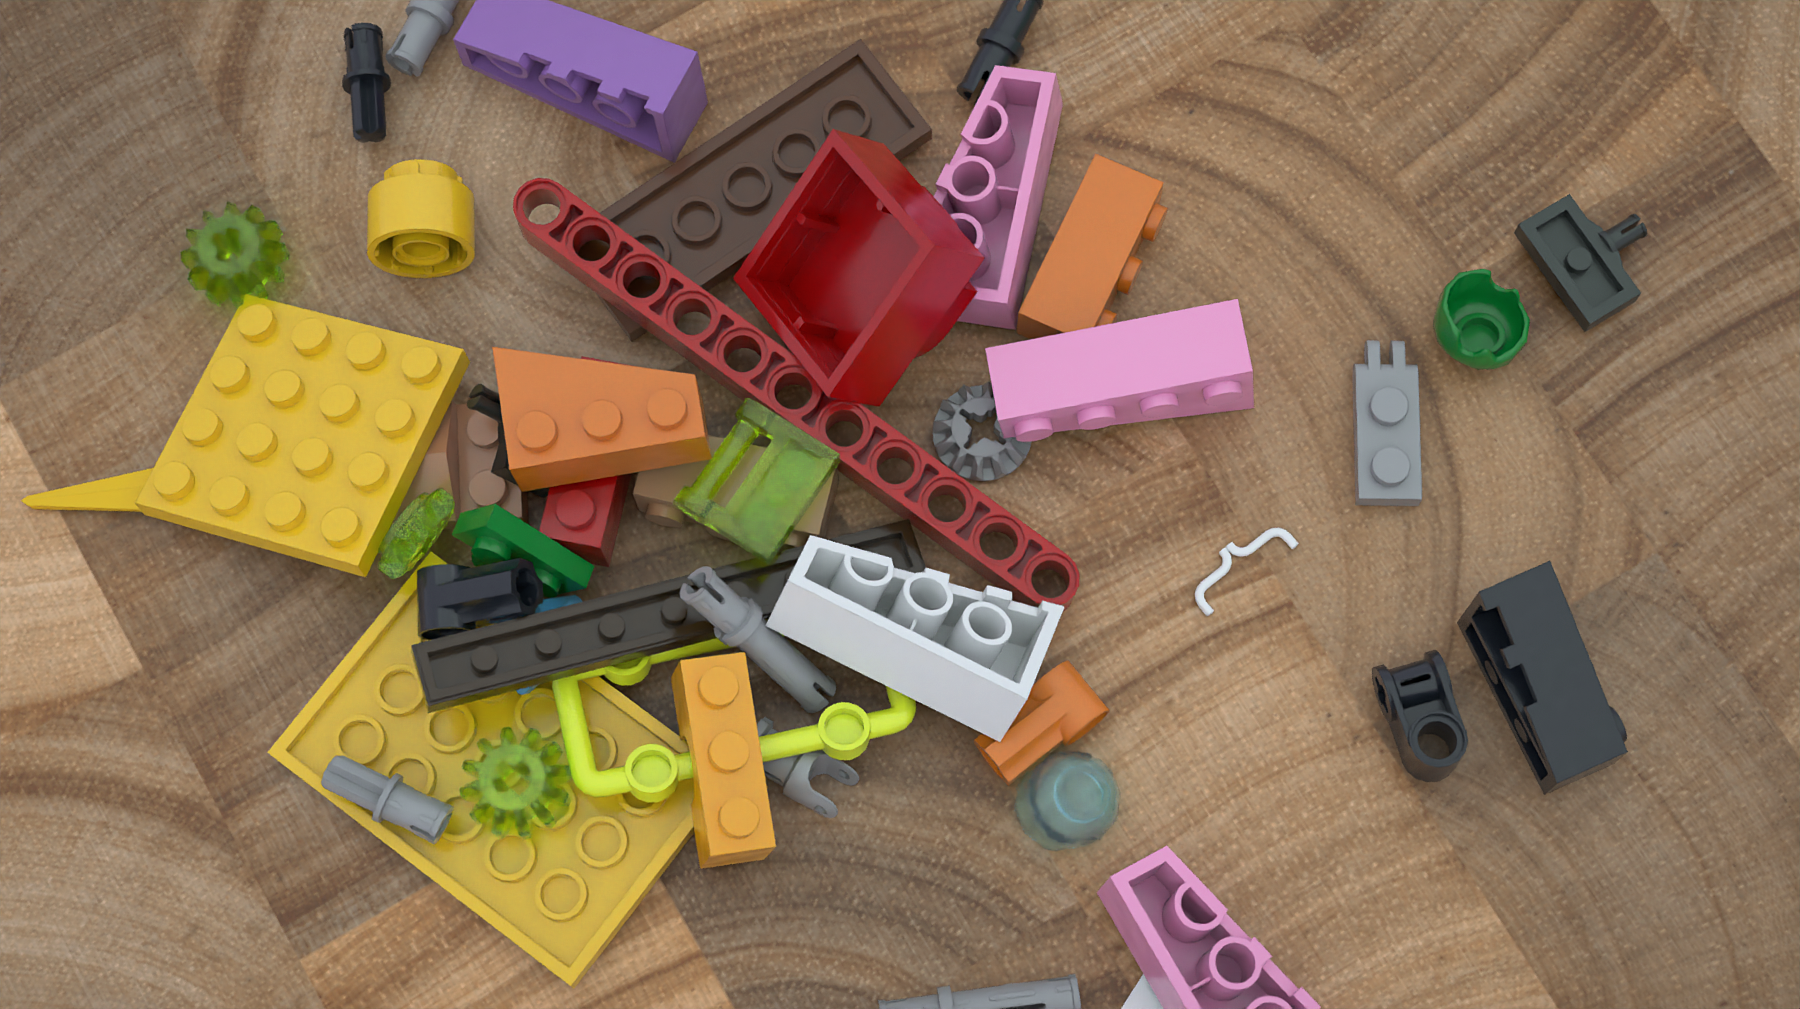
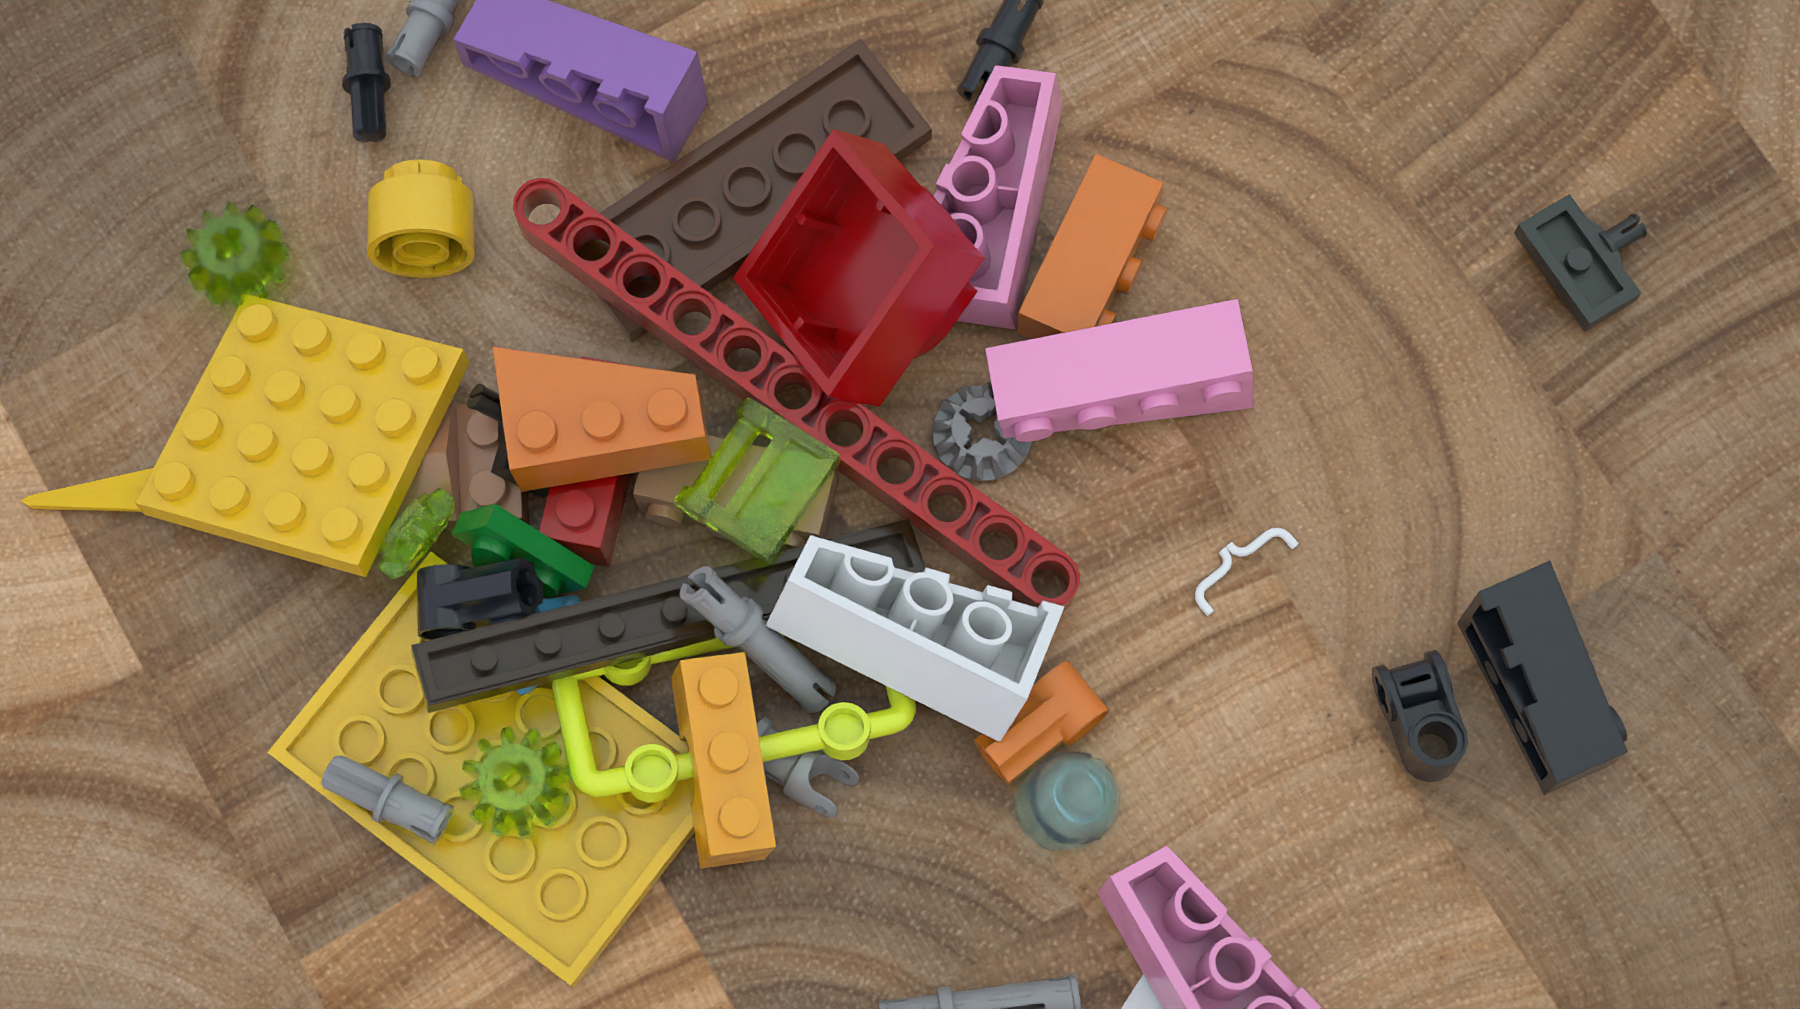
light grey hinge [1352,340,1422,506] -> none
green hair [1433,269,1530,370] -> none

